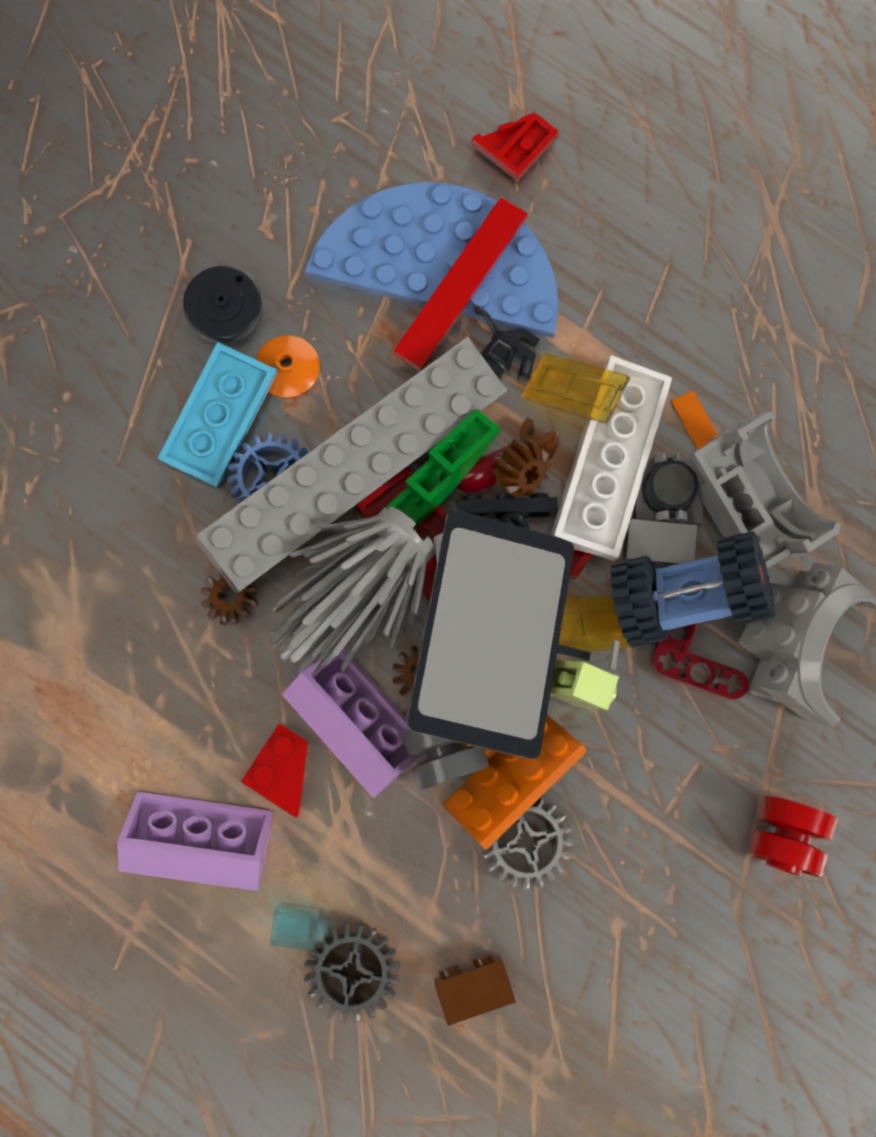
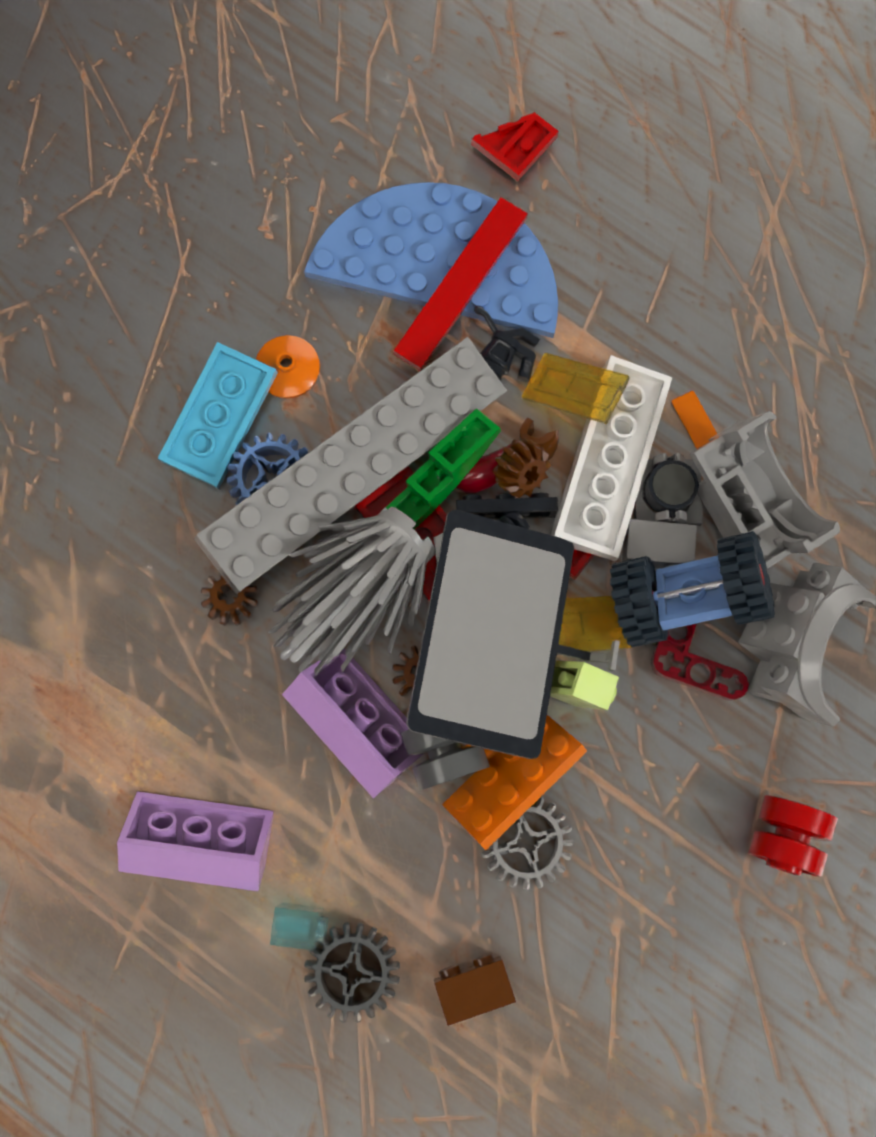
black wheel [183,266,263,344] -> none
red wing [241,723,309,818] -> none

